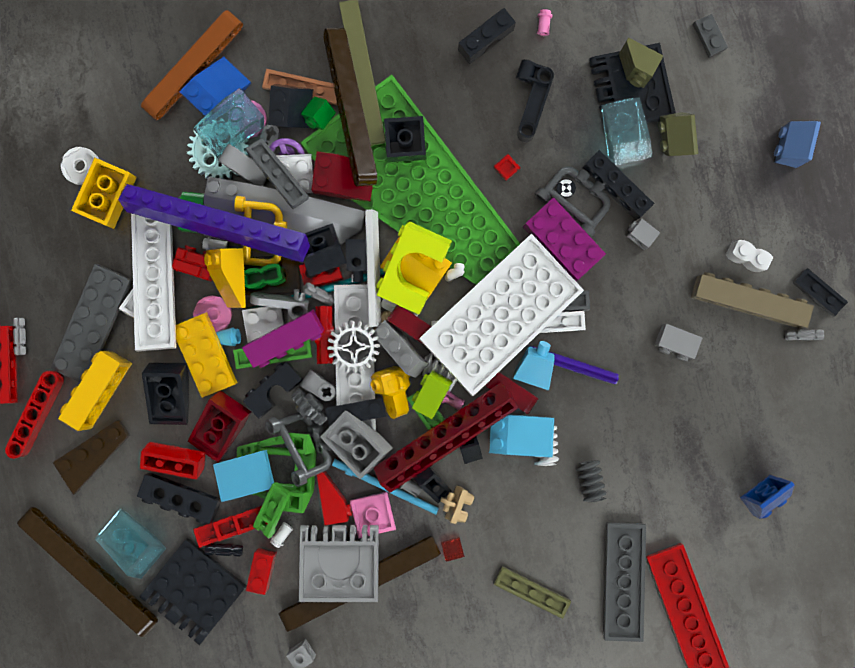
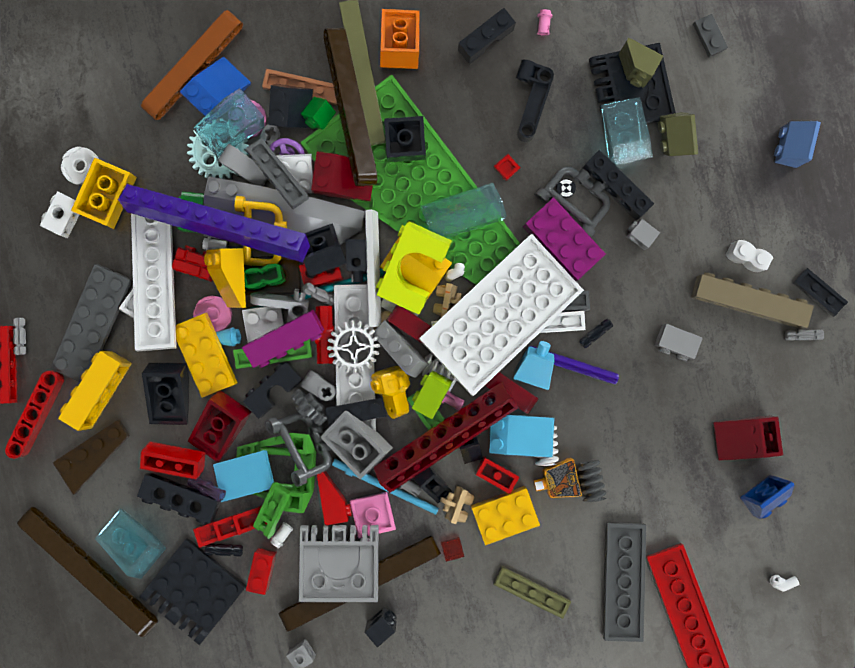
none -> white brick [40,191,80,238]
none -> clear purple pin [187,477,226,502]
none -> black brick [364,607,397,648]
none -> orange slope [380,9,419,69]
none -> clear light blue slope [420,183,507,238]
none -> tan hips [433,283,462,317]
none -> yellow brick [471,486,540,545]
none -> red brick [475,456,519,494]
none -> torso [534,458,582,498]
none -> black axle [579,319,613,348]
none -> dark red slope [713,415,783,460]
none -> white arm [770,575,800,592]

